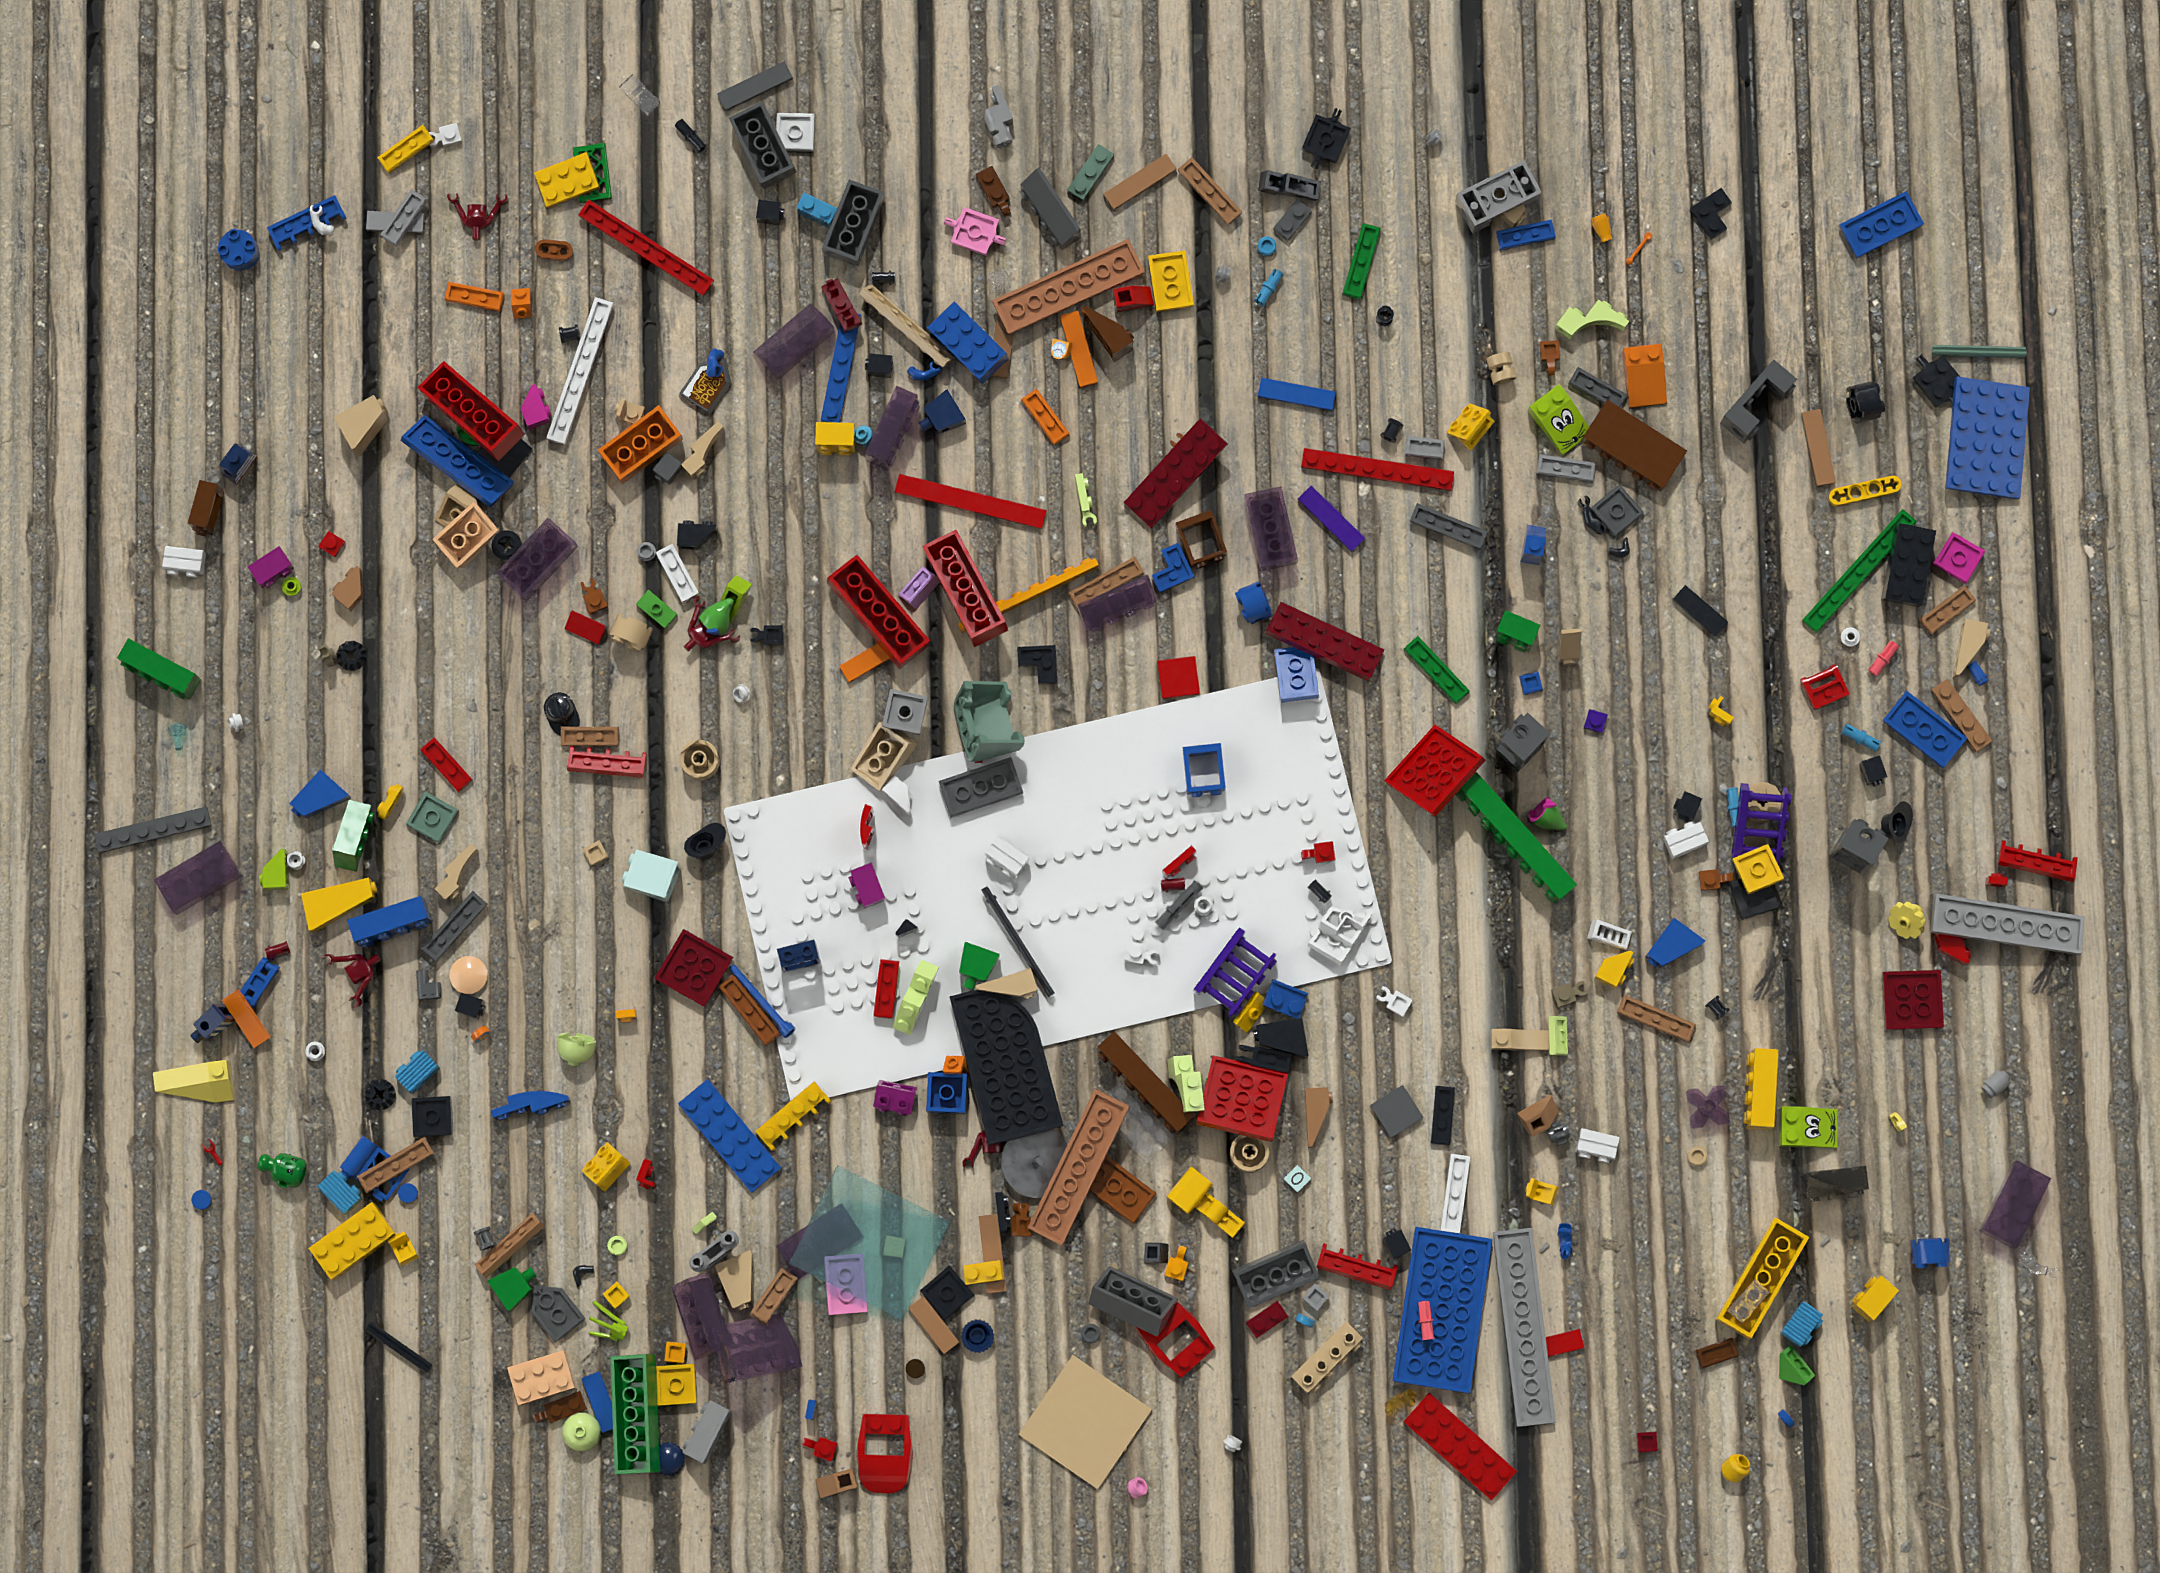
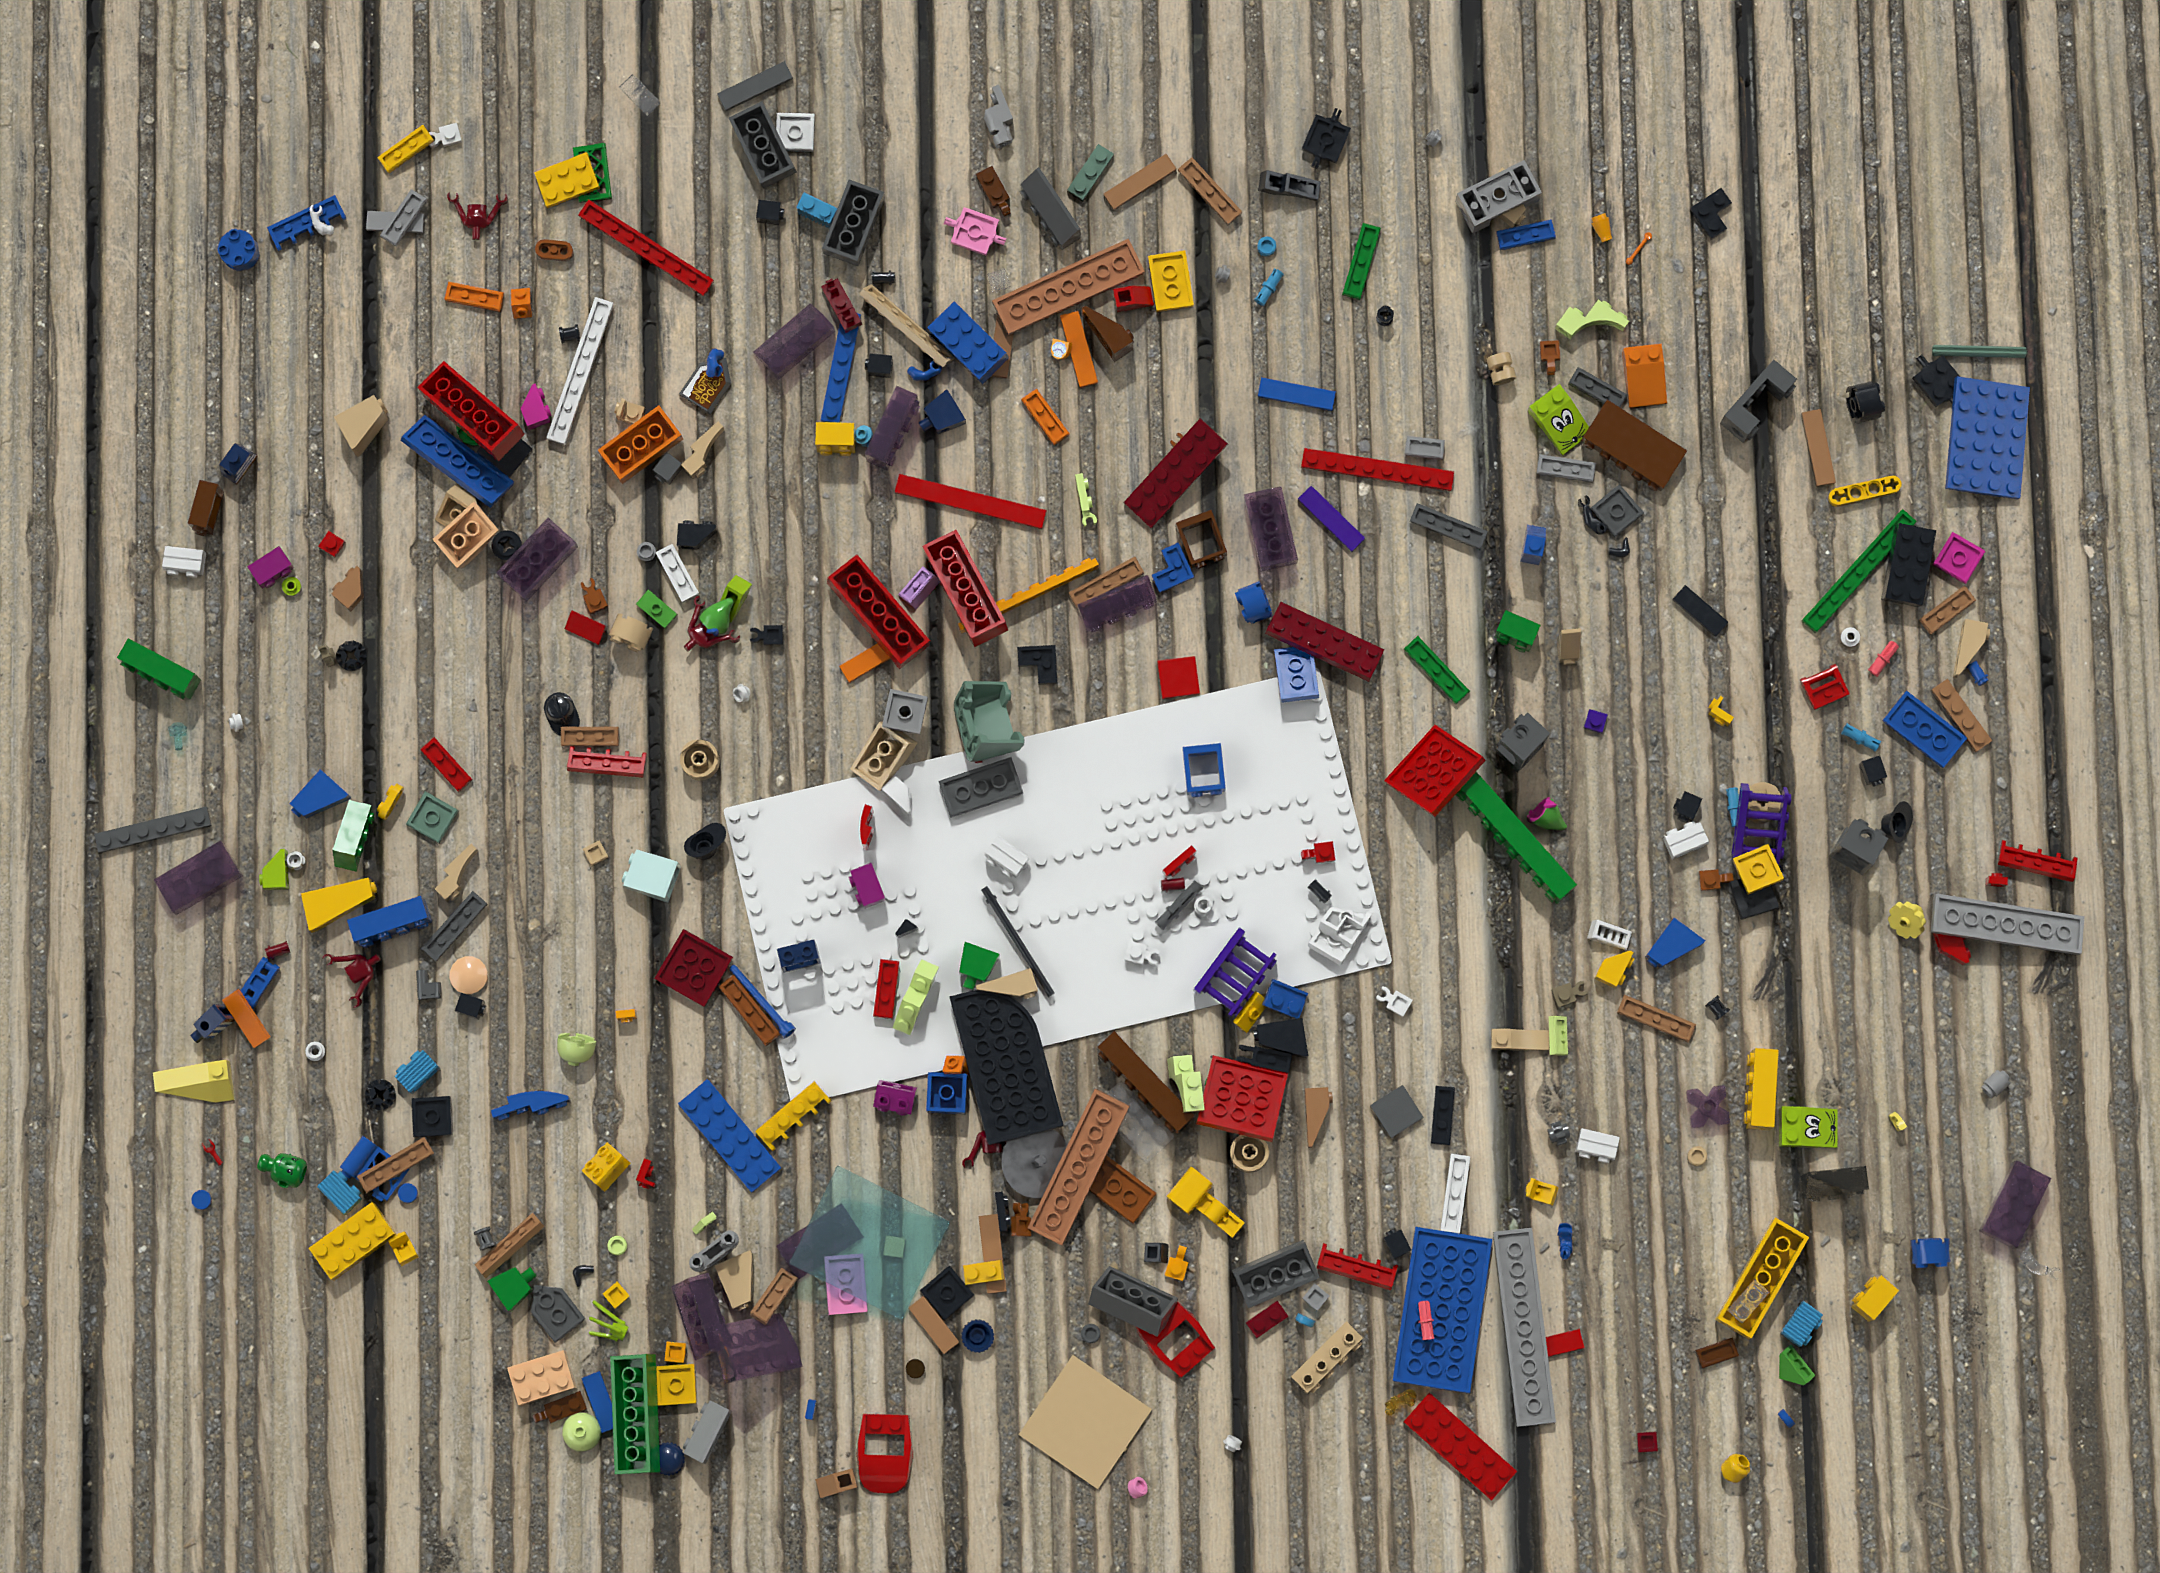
black axle [365,1322,432,1373] -> none
orange tile [471,1026,491,1043] -> none
black axle [675,119,707,153] -> none
red plate [802,1437,838,1461] -> none
dark grey plate [1273,199,1312,240] -> none
light aqua tile [1284,1165,1311,1193] -> none
black bush [1380,418,1404,443] -> none
yellow bracket [1447,403,1495,451] -> none
medium nougat slope [1517,1094,1559,1137] -> none
blue tile [1519,672,1543,695] -> none
blue plate [1839,191,1924,259] -> none
dark red plate [1882,970,1944,1030] -> none

